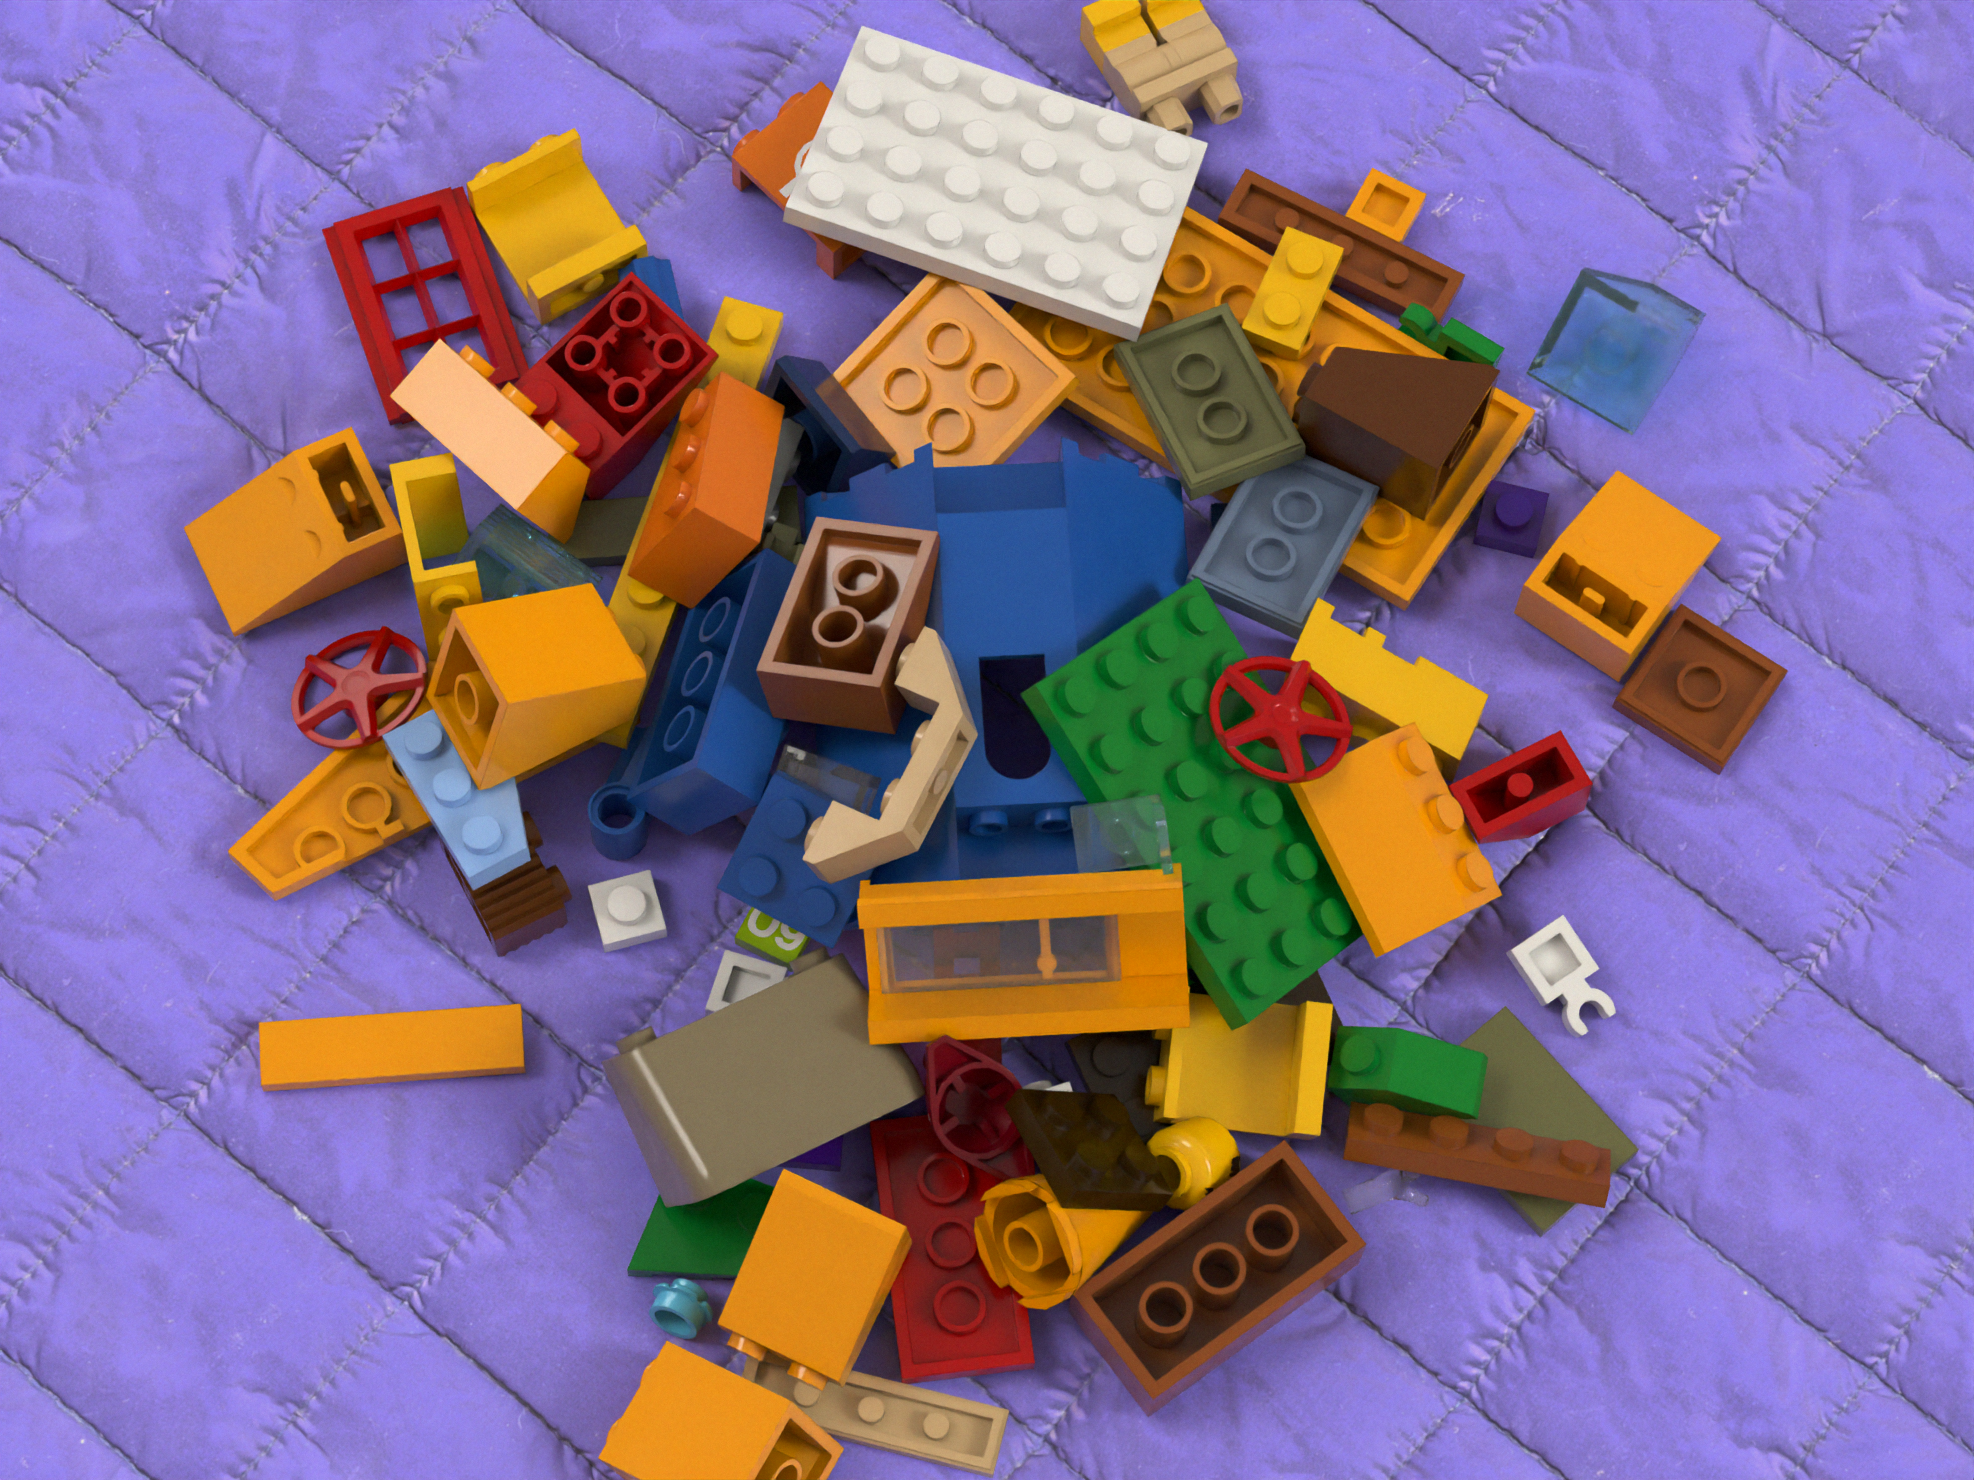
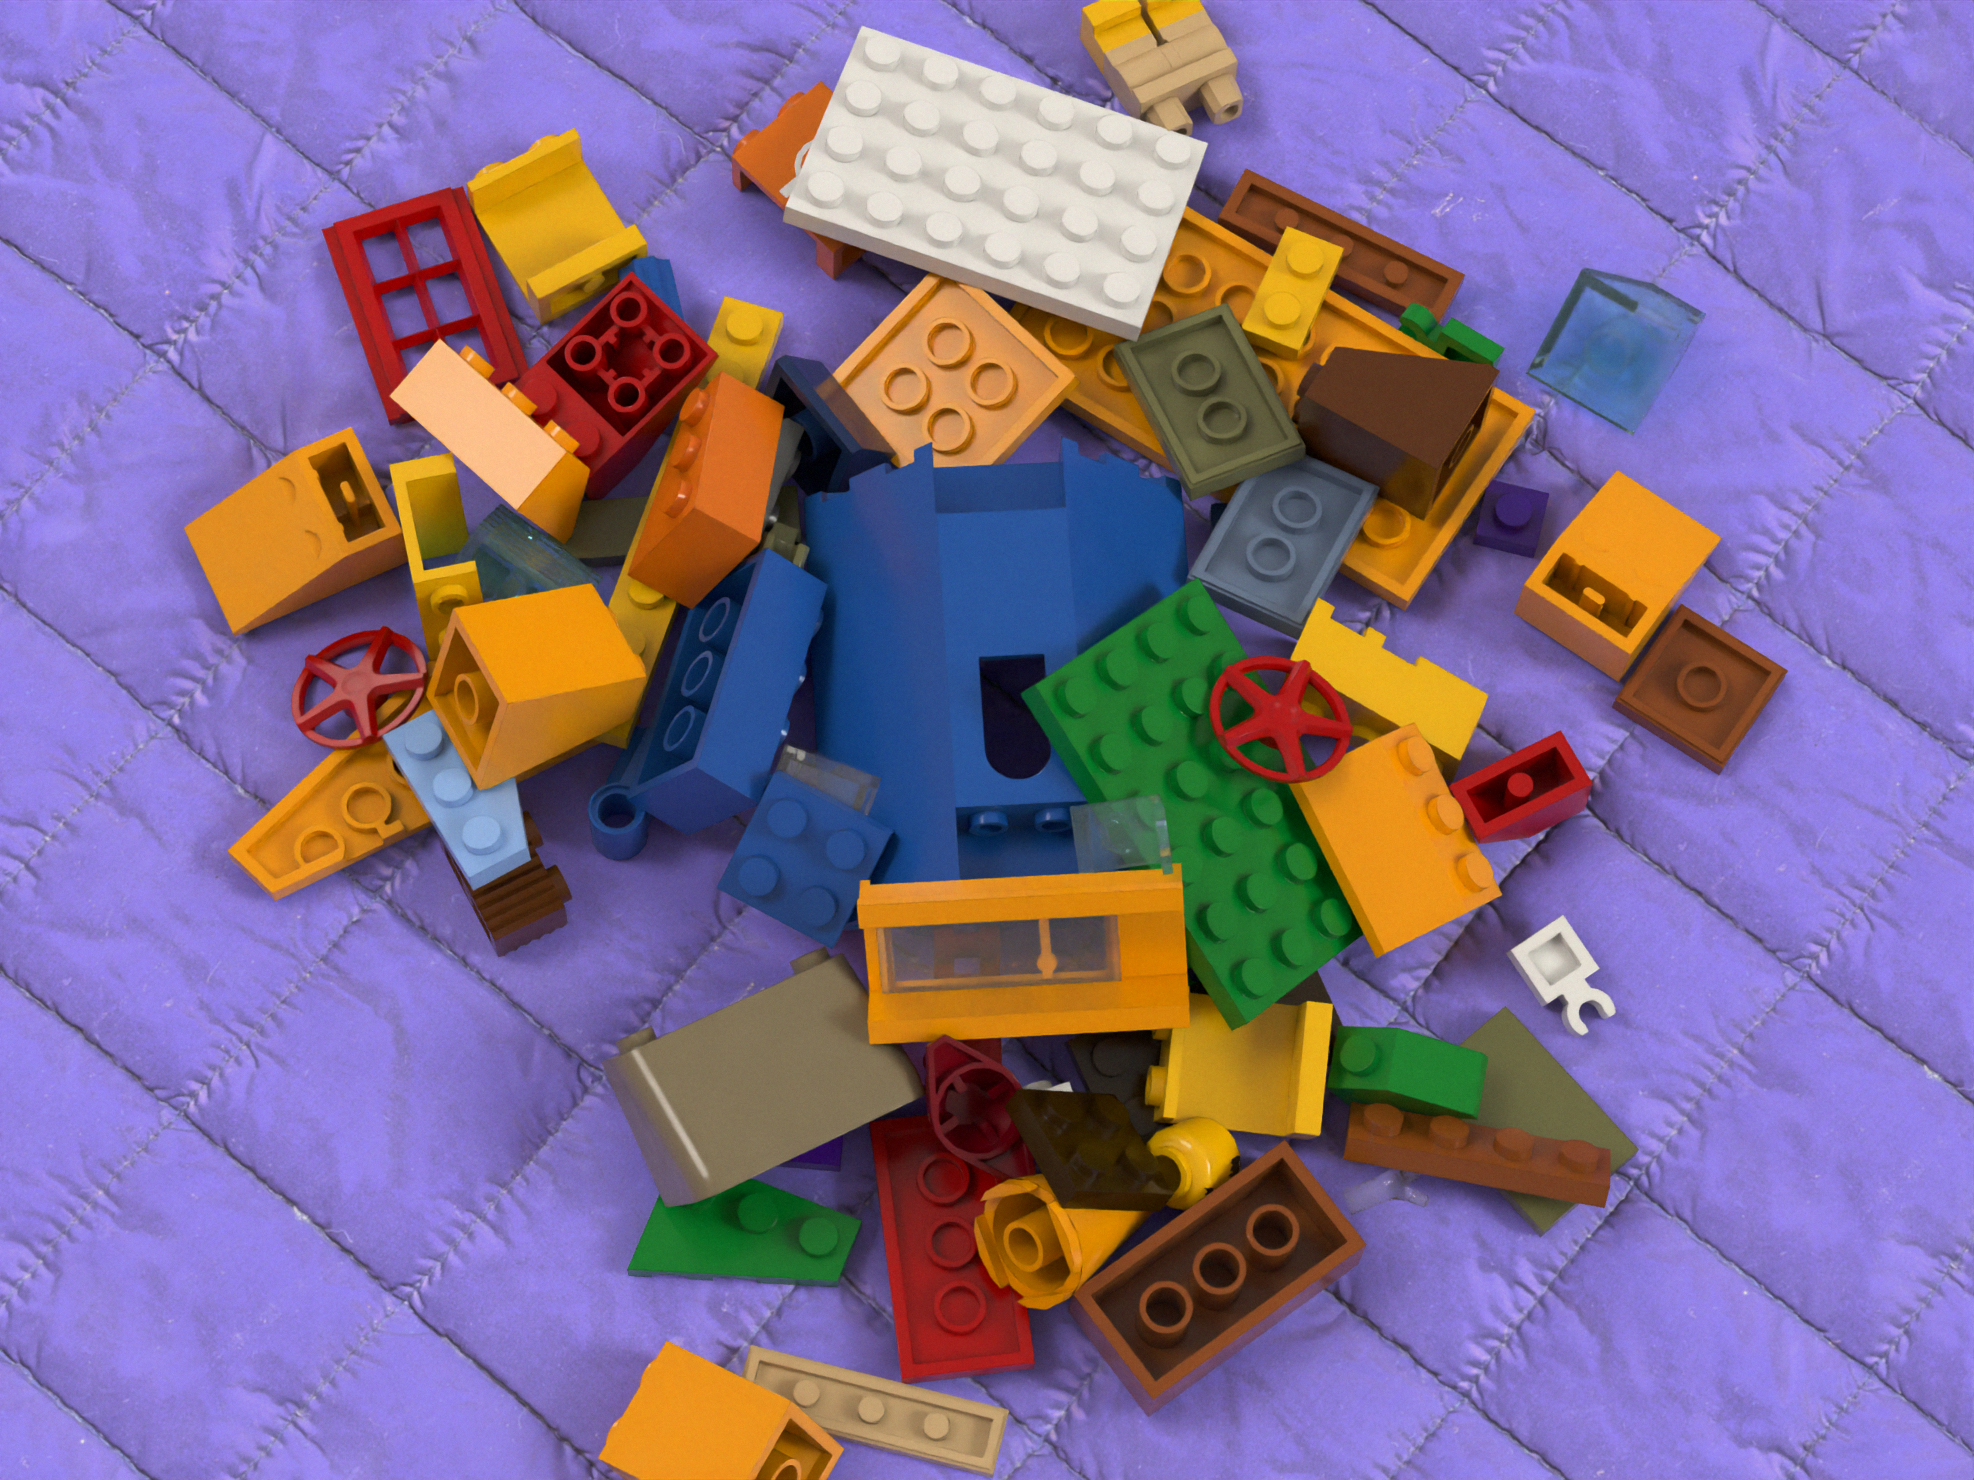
light orange tile [259,1004,526,1092] -> none
white plate [588,870,667,953] -> none
medium azure plate [649,1278,713,1339] -> none
white plate [705,949,788,1016] -> none
light orange slope [717,1168,913,1391] -> none
lime tile [735,907,811,972] -> none
dark orange slope [756,516,940,734] -> none
tan slope [802,626,978,884] -> none
light orange plate [1345,168,1427,244] -> none

